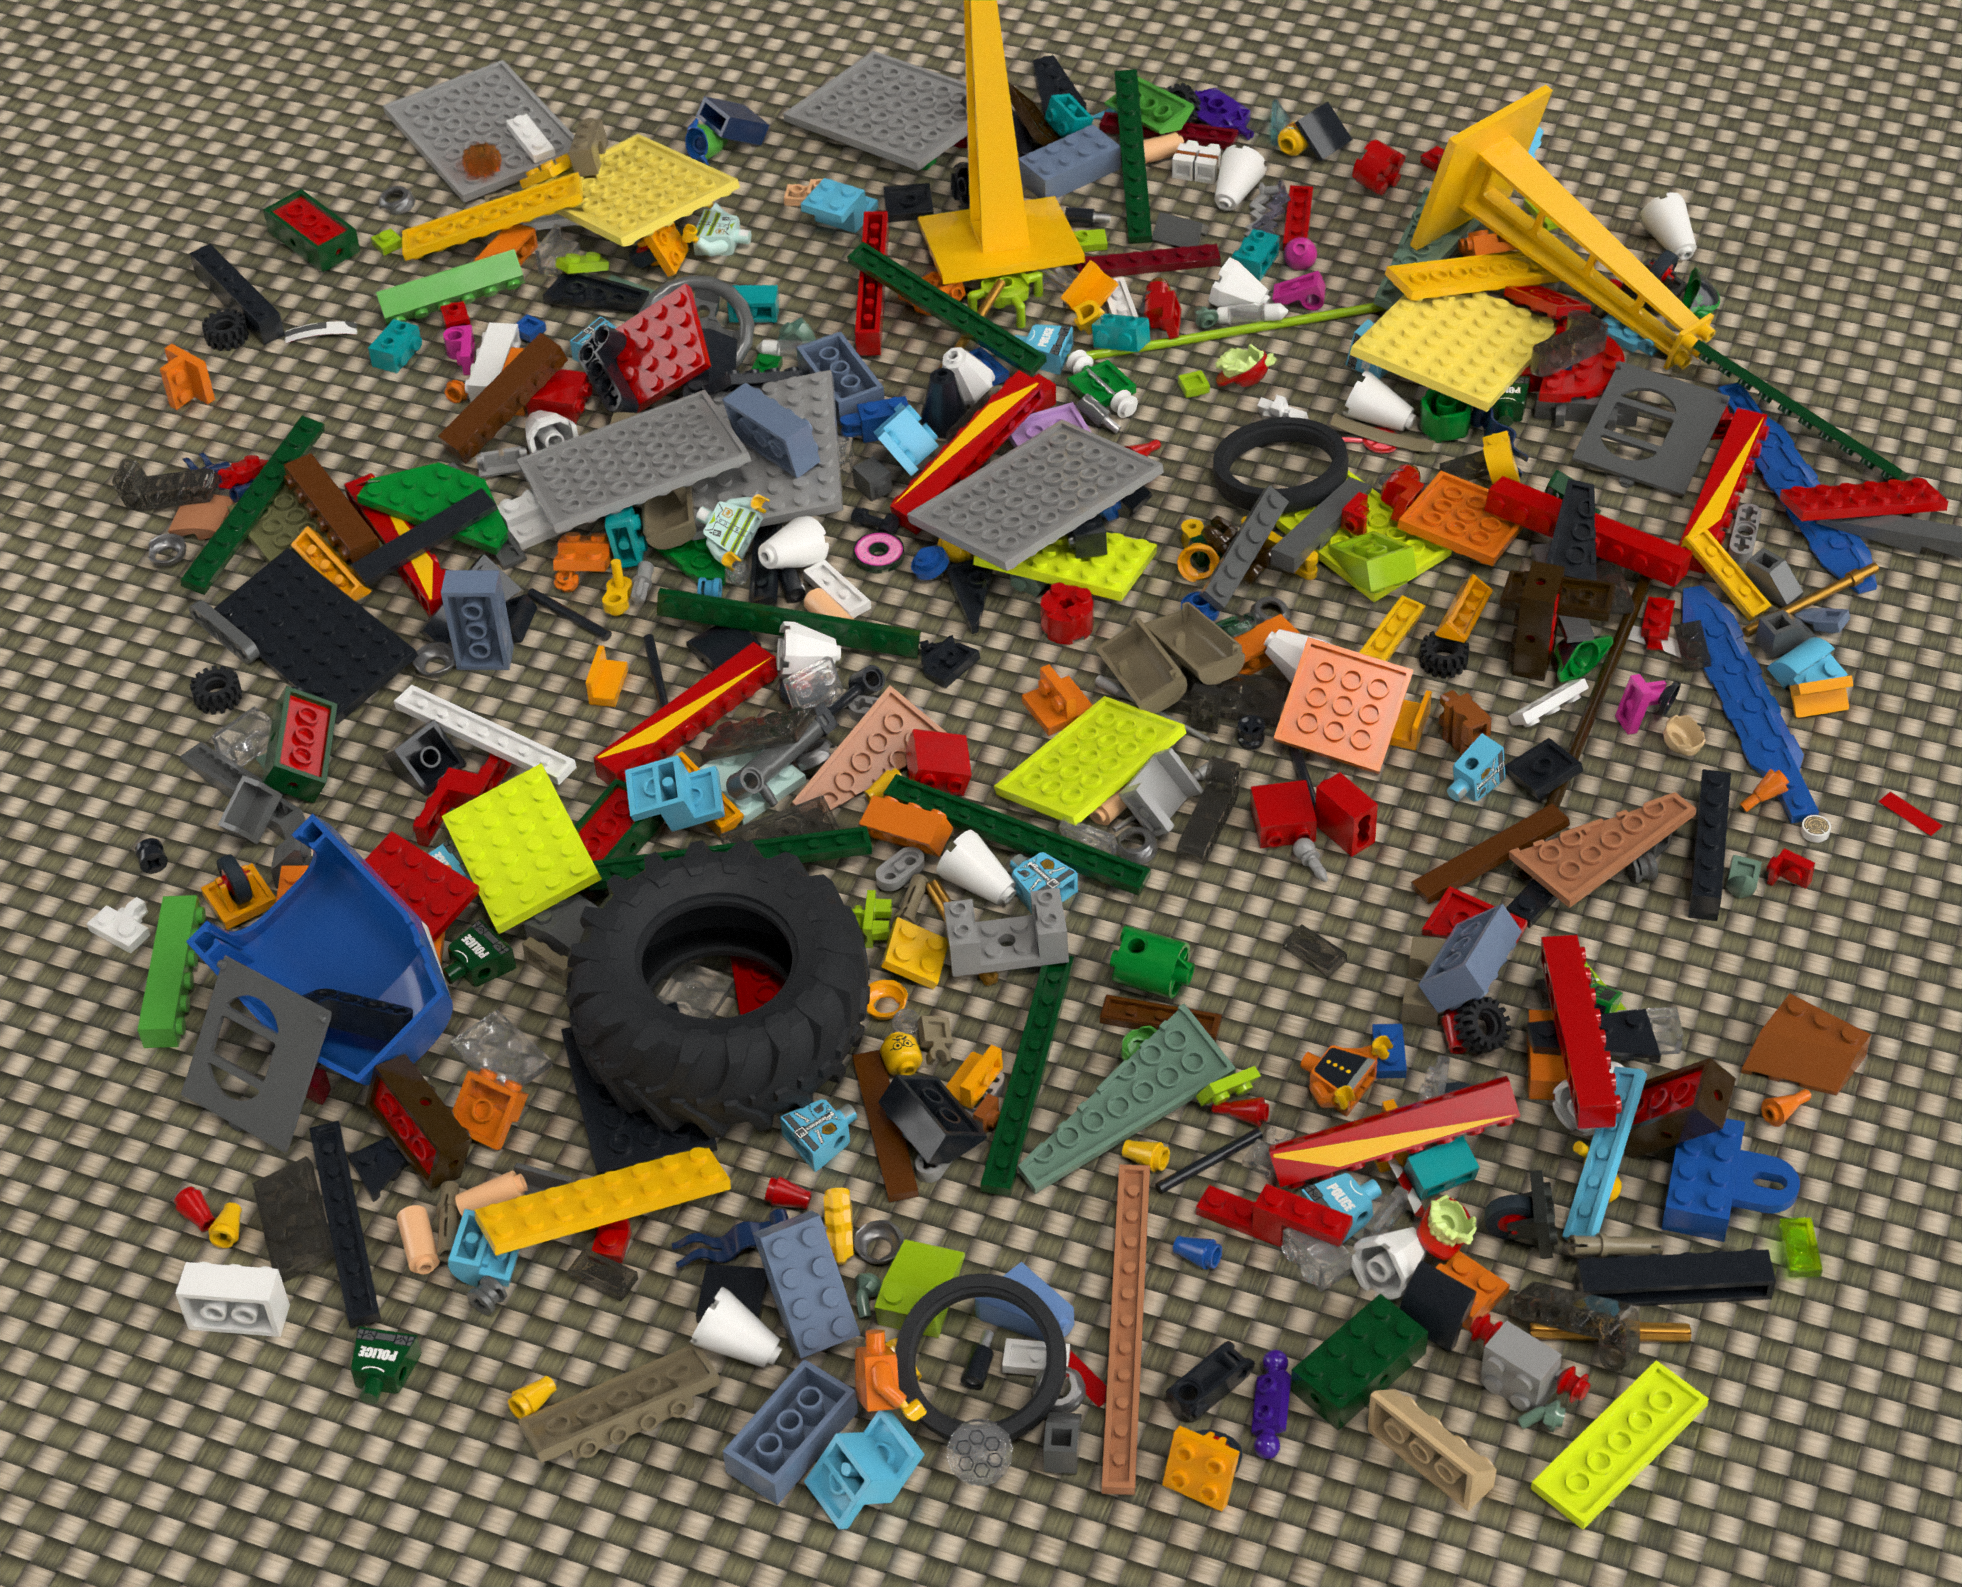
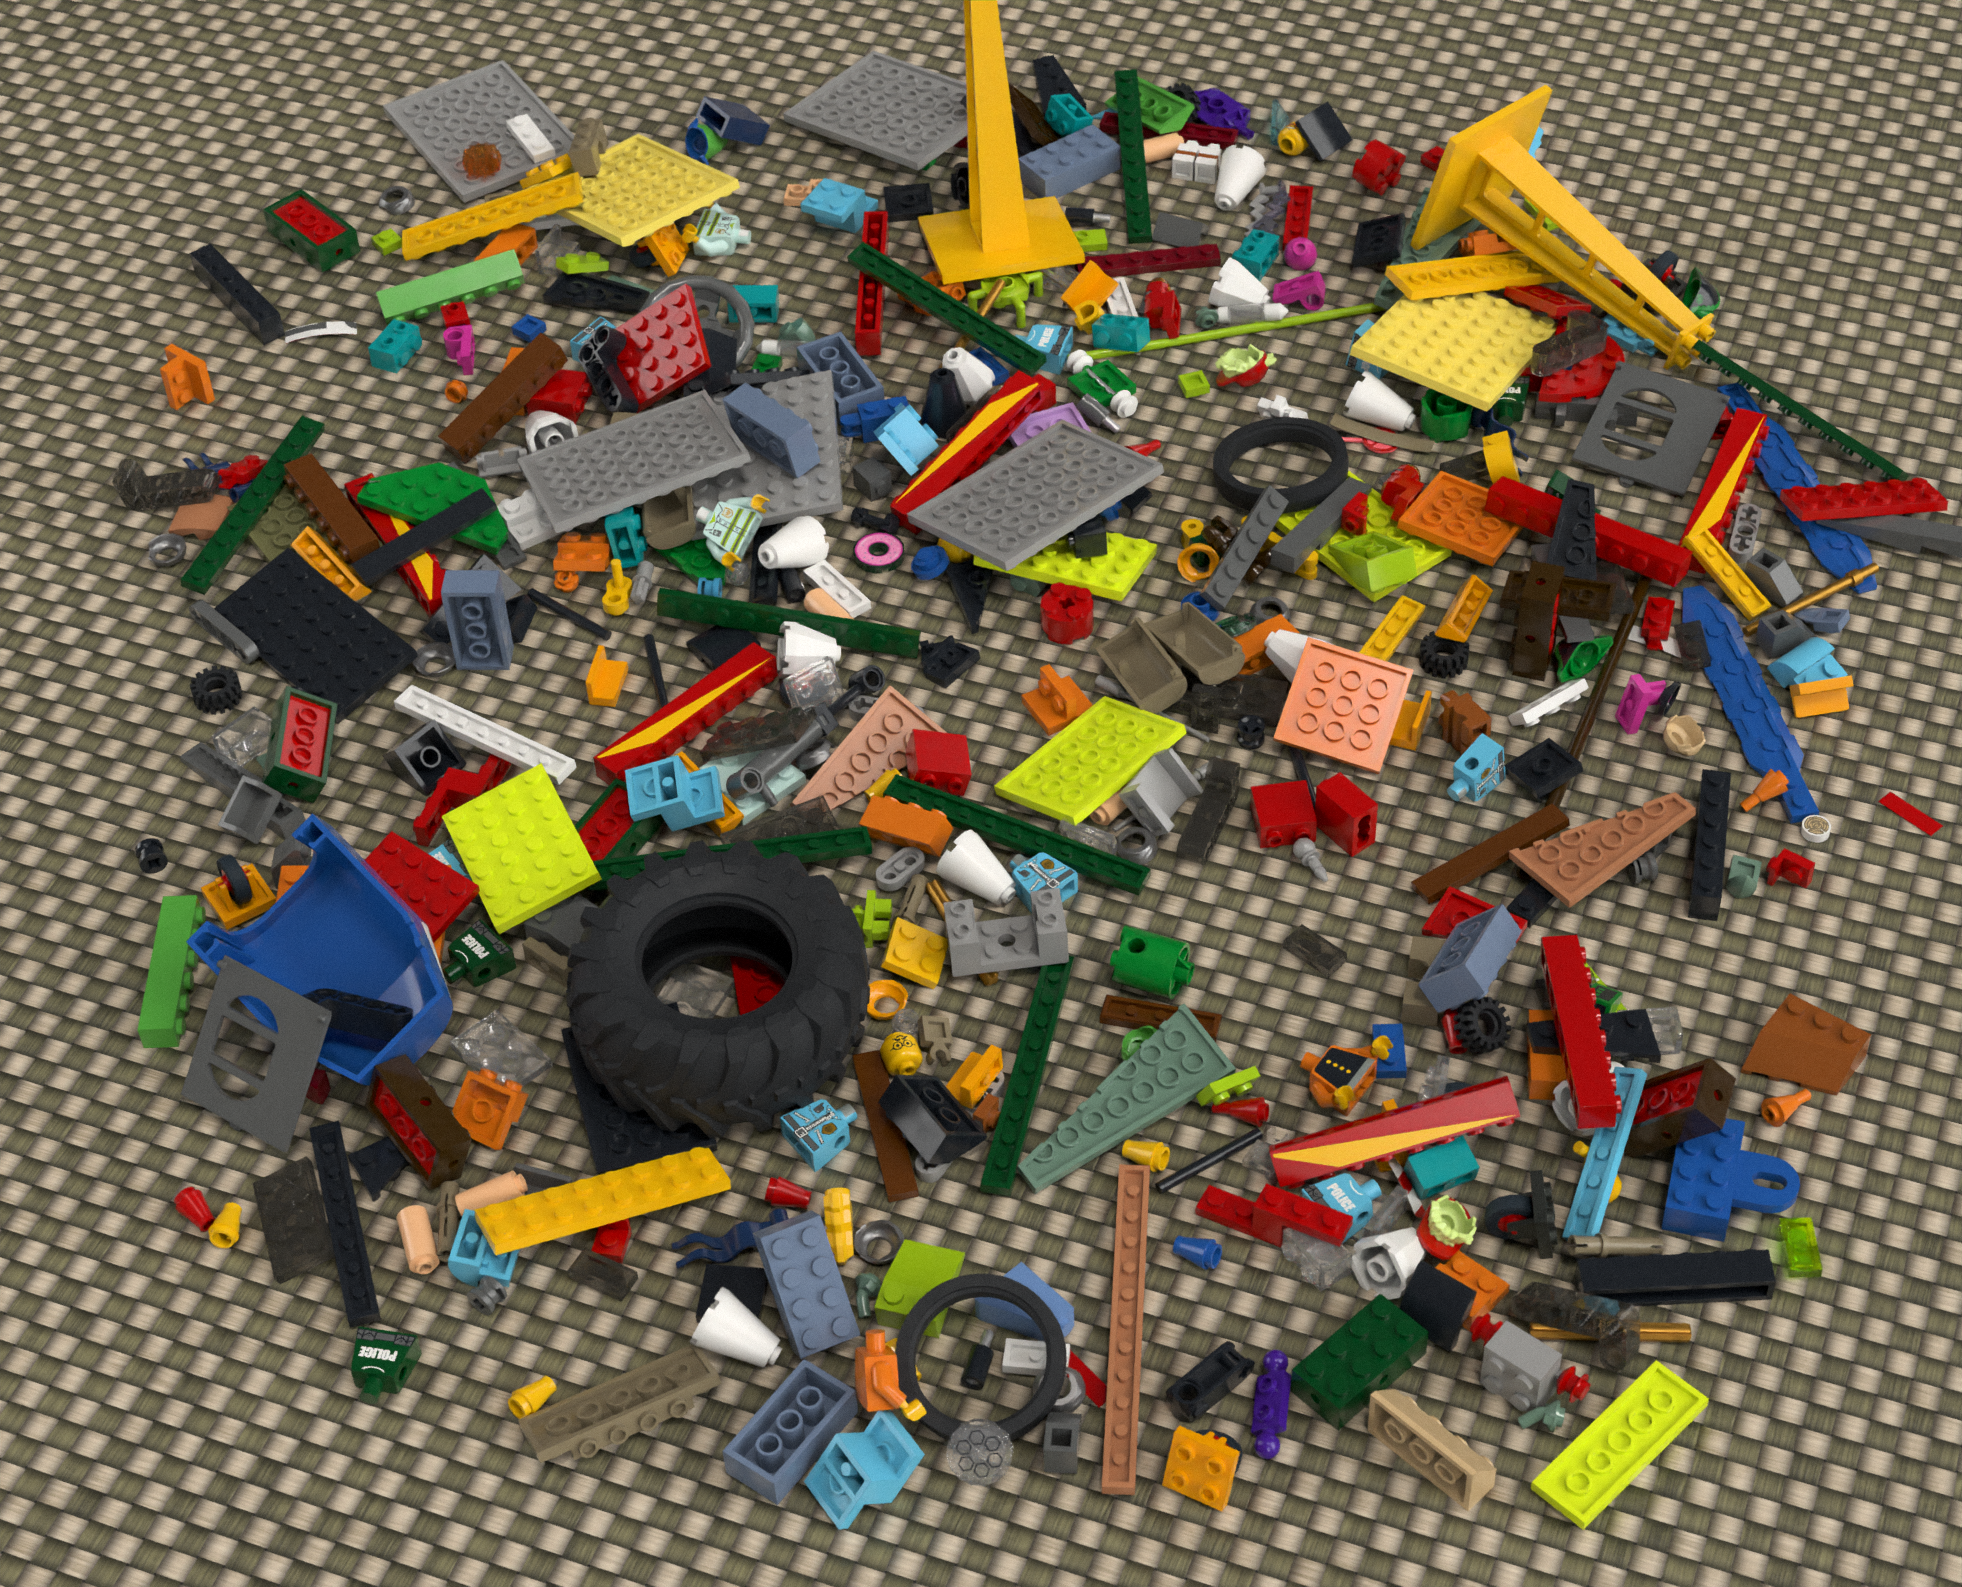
white hinge [87,897,150,954] -> none
white brick [176,1262,290,1337] -> none
black tyre [202,309,249,351] -> none
white brick [465,322,521,403] -> none
white cone [1640,193,1696,260] -> none
none -> black tile [1352,213,1406,268]

